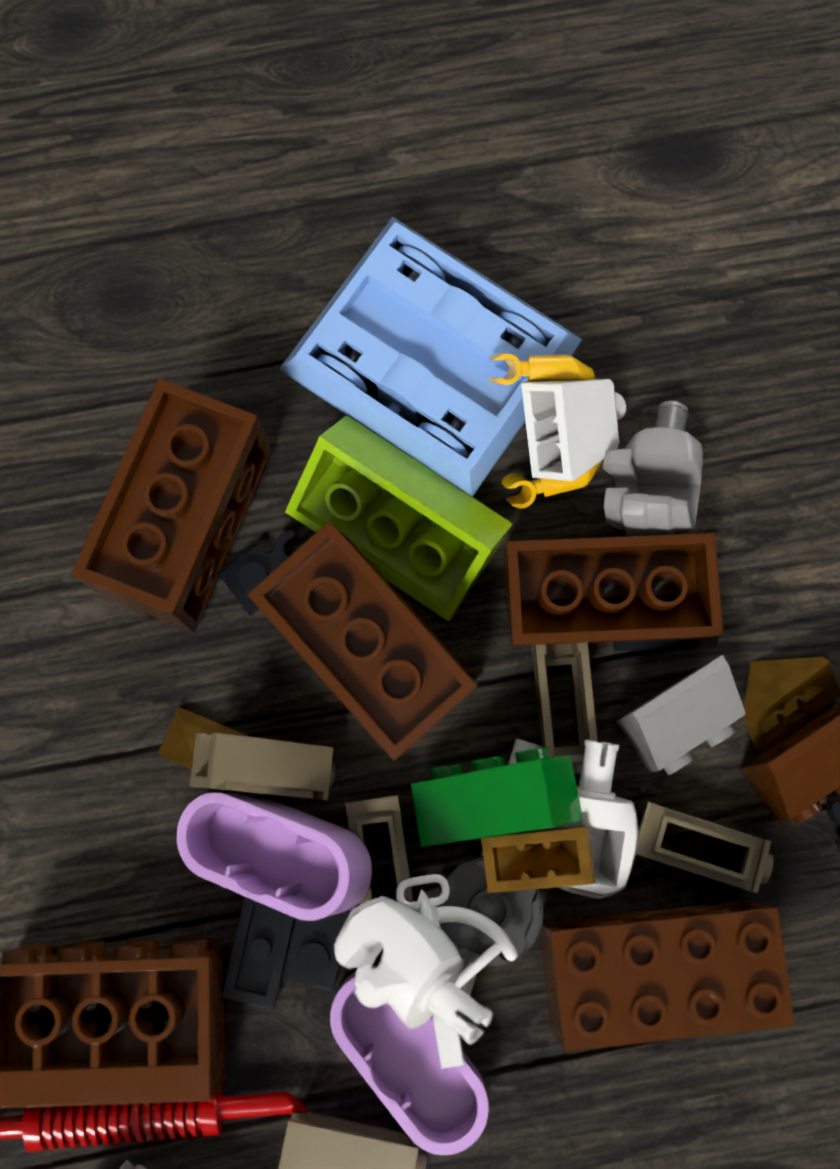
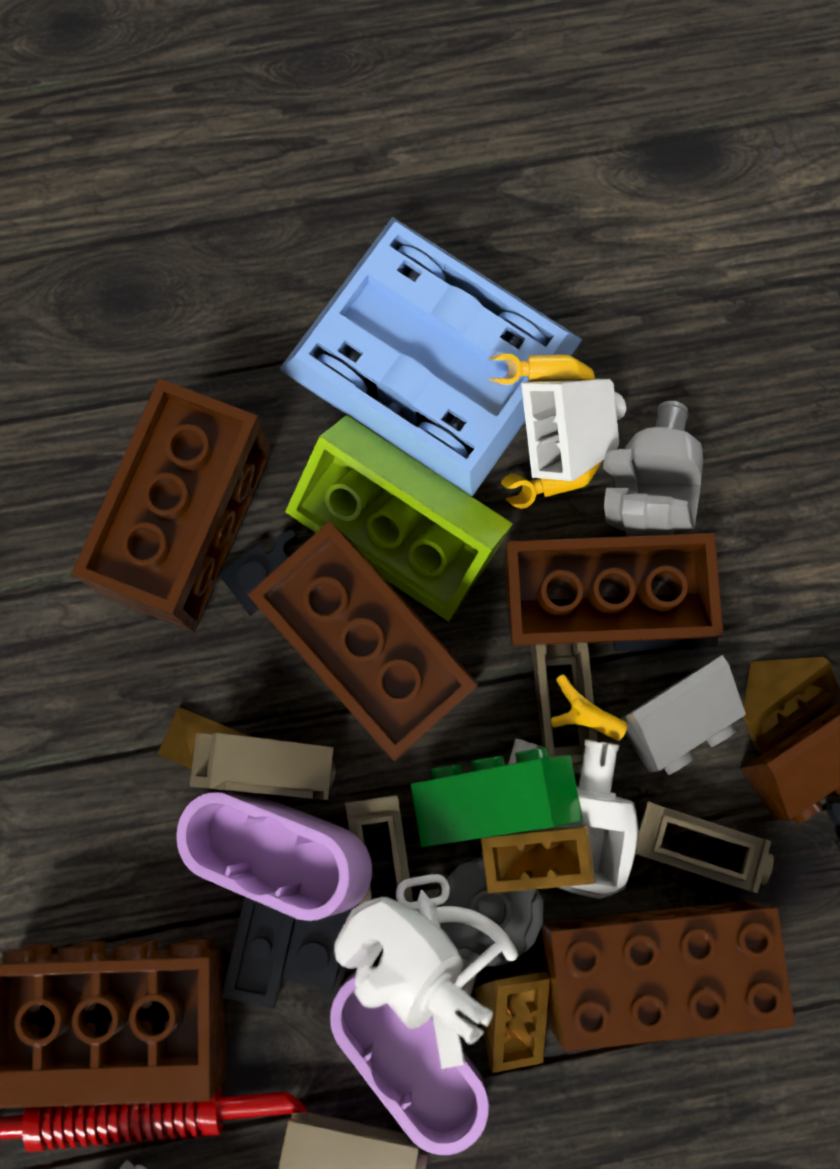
none -> pearl gold slope [475,972,550,1073]
none -> yellow bar [550,675,628,741]

